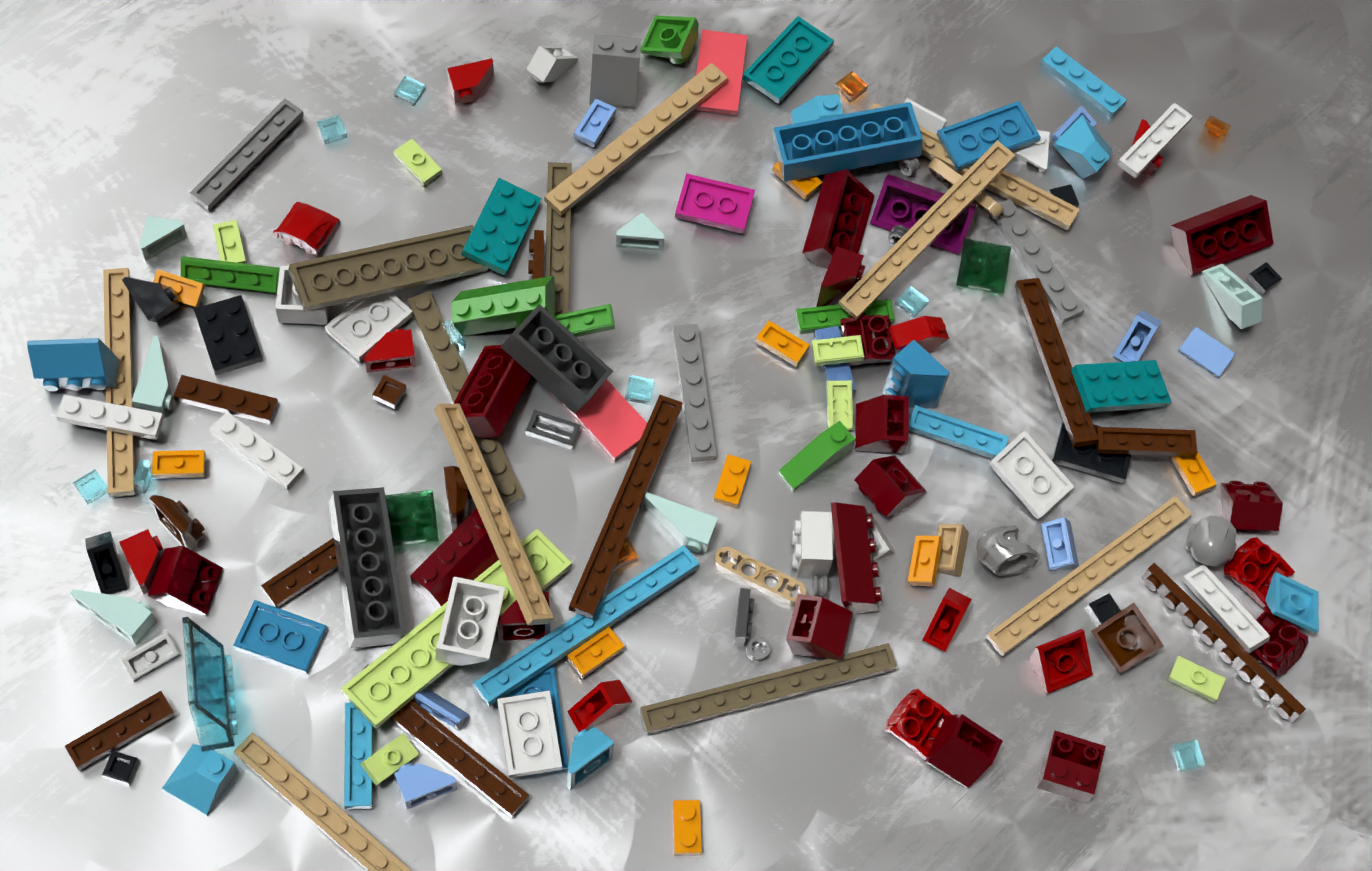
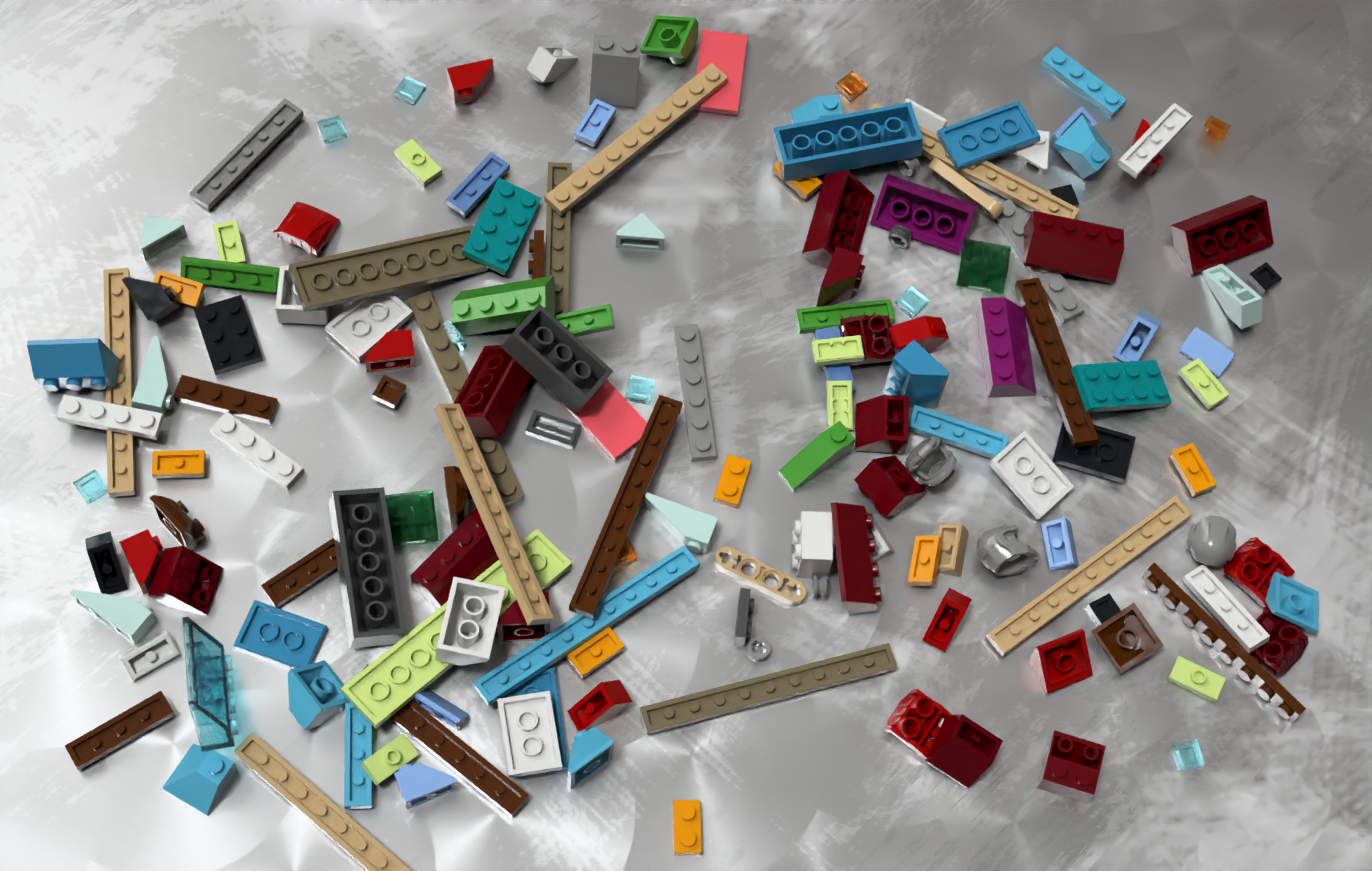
black tile [102,750,139,786] -> none
clear light blue tile [133,459,152,494] -> none
dark pink plate [675,173,755,234] -> none
teal plate [742,16,834,104] -> none
light orange plate [755,321,810,367] -> none
dark red slope [786,594,854,660] -> none
tan plate [838,140,1015,320] -> none
reddish brown plate [1095,427,1197,457] -> none
dark red slope [1220,481,1283,531] -> none
none -> medium azure slope [288,660,351,730]
none -> medium blue plate [446,152,510,217]
none -> light grey helmet [905,436,957,486]
none -> magenta slope [976,297,1037,398]
none -> dark red slope [1024,211,1124,284]
none -> yellowish green plate [1178,358,1229,410]

